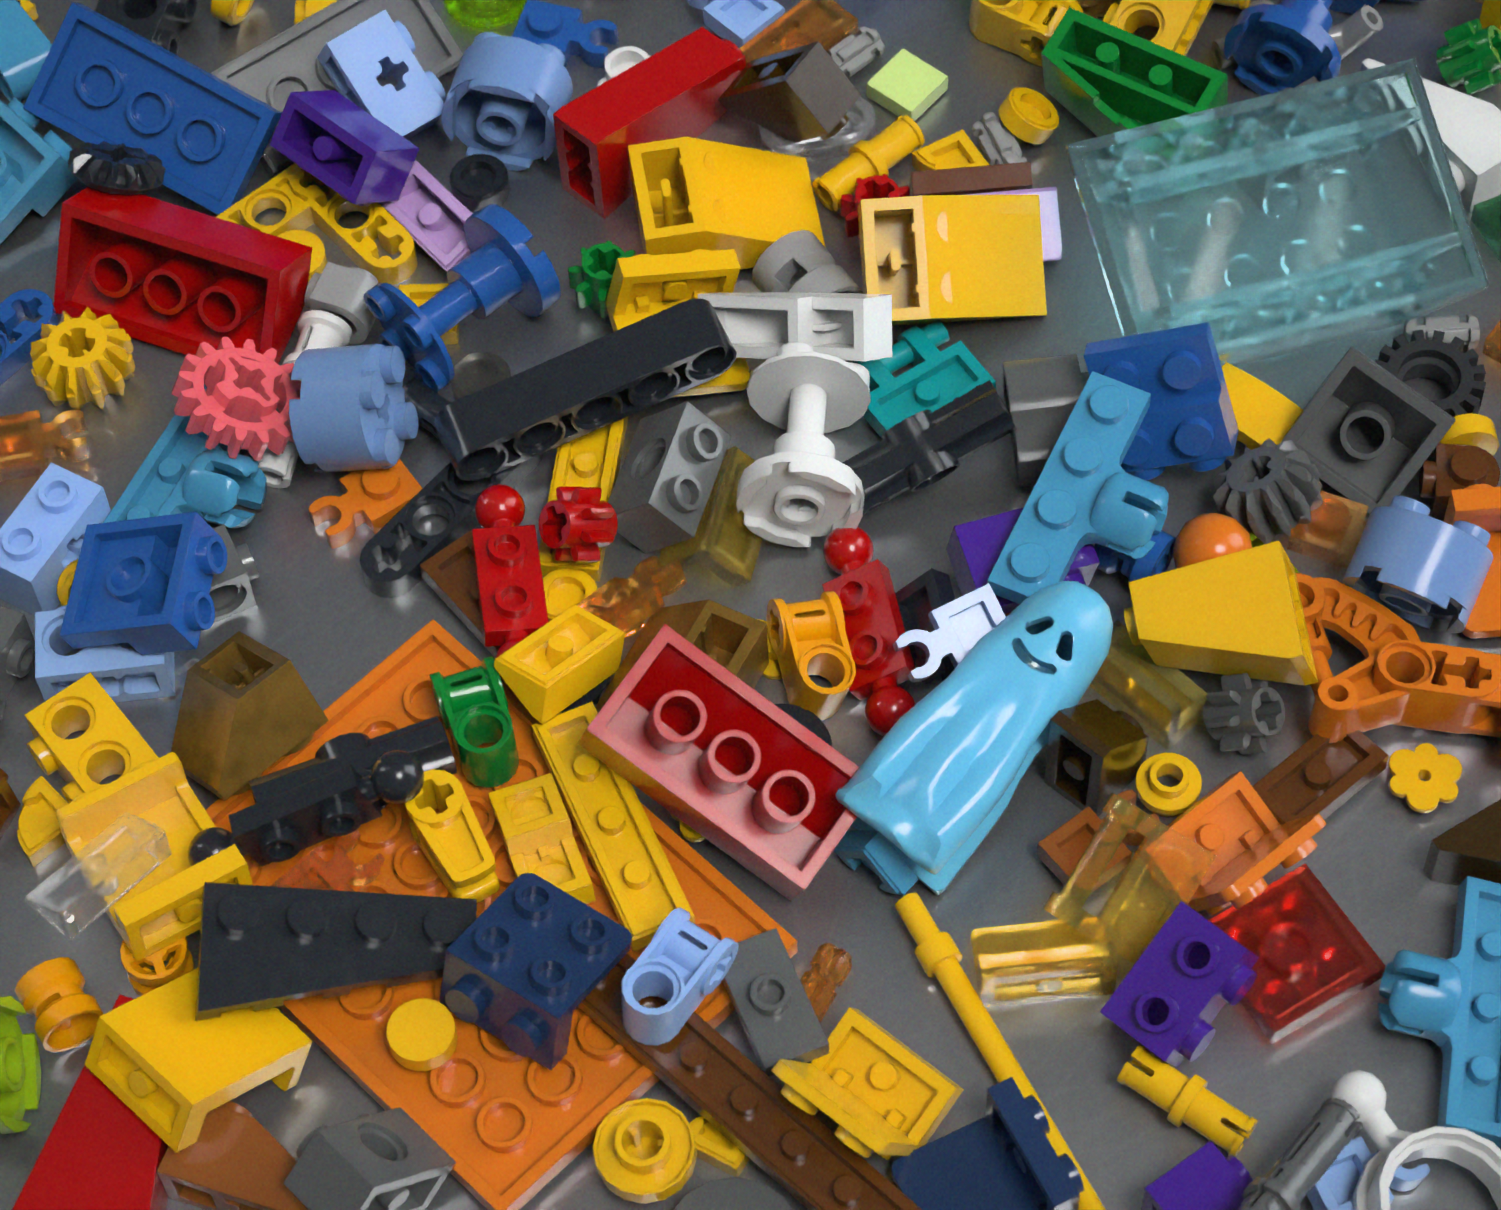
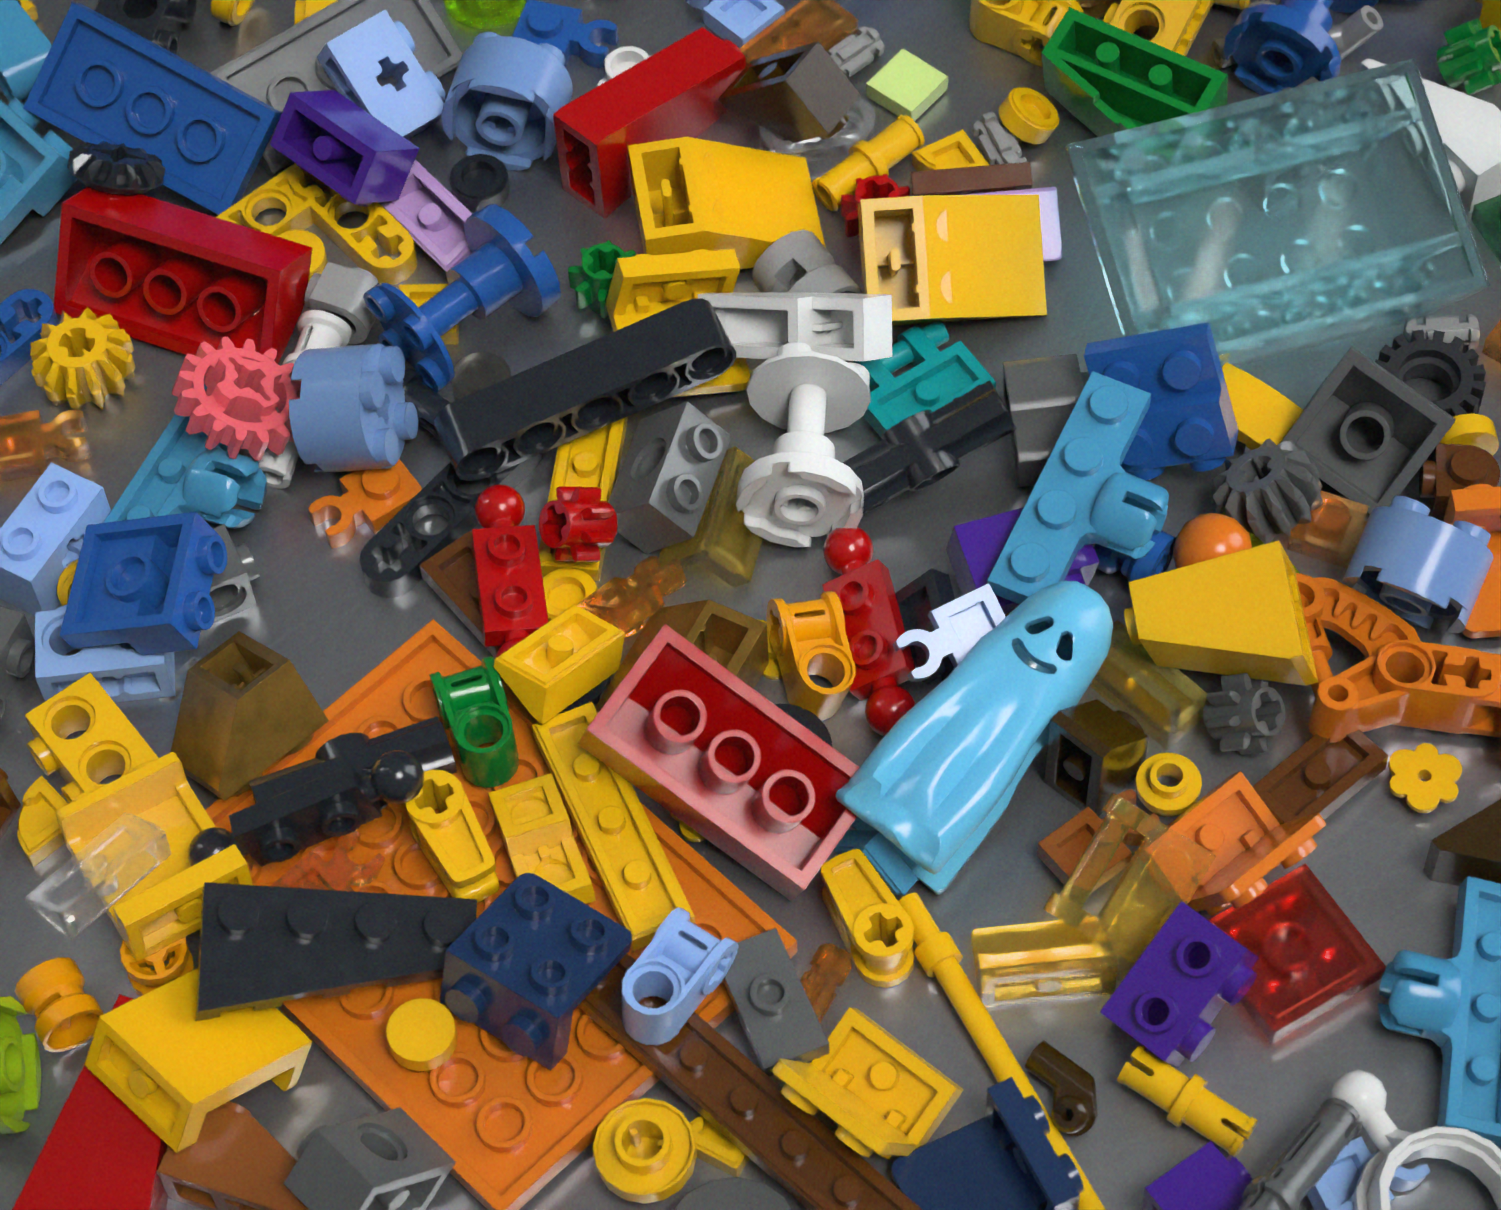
none -> yellow piece [821,849,915,988]
none -> dark brown arm [1025,1041,1098,1136]

